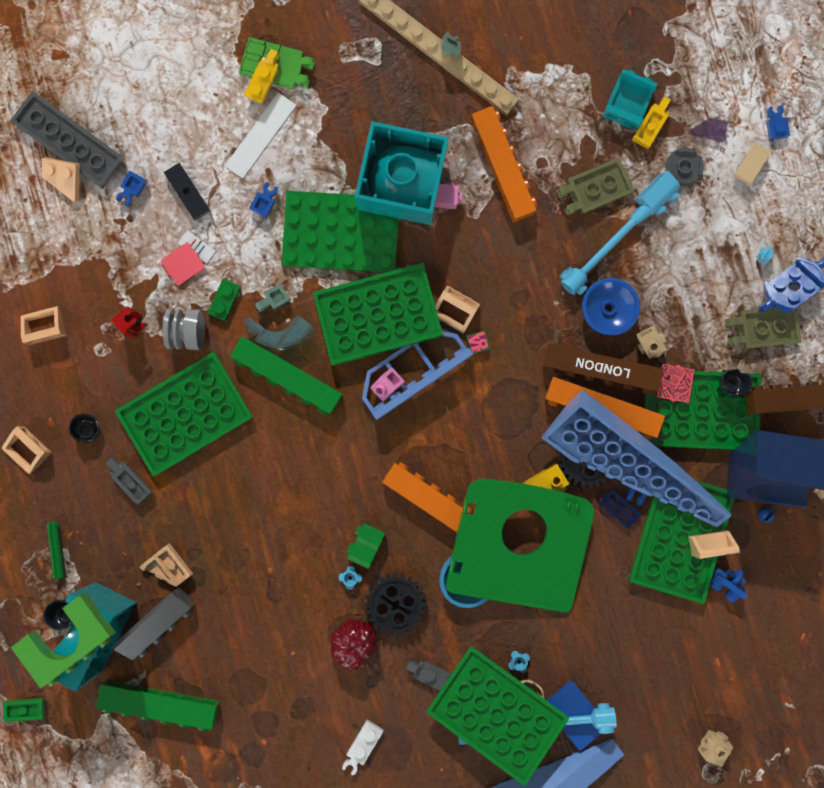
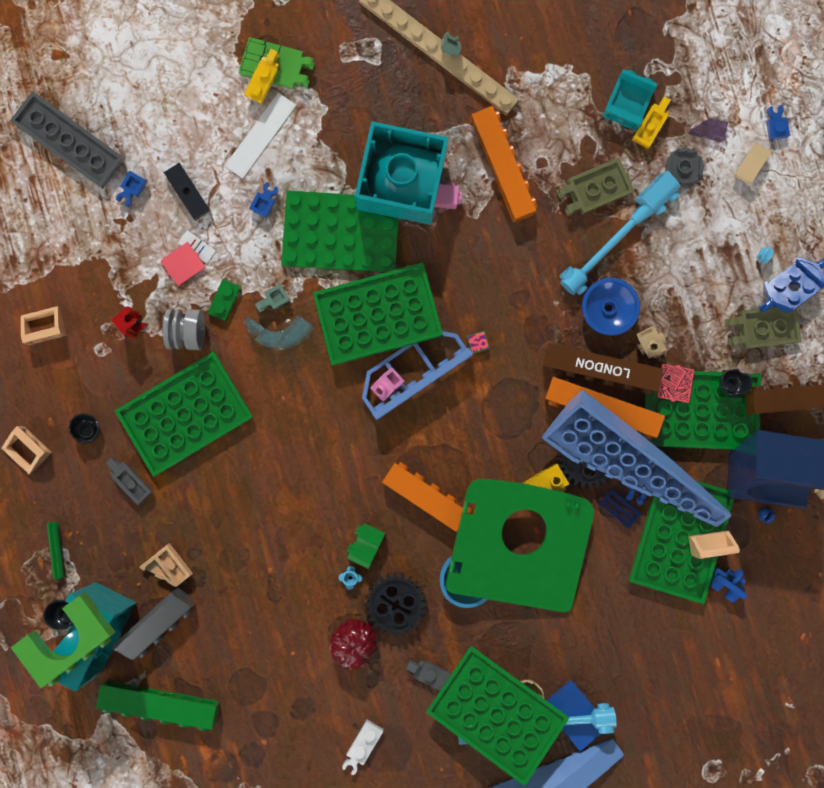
green plate [3,698,46,722] -> none
light nougat wing [42,157,80,201] -> none
green brick [230,336,343,415] -> none
light nougat tile [435,285,480,334] -> none
medium azure plate [508,651,530,673] -> none
tan brick [698,730,733,767] -> none

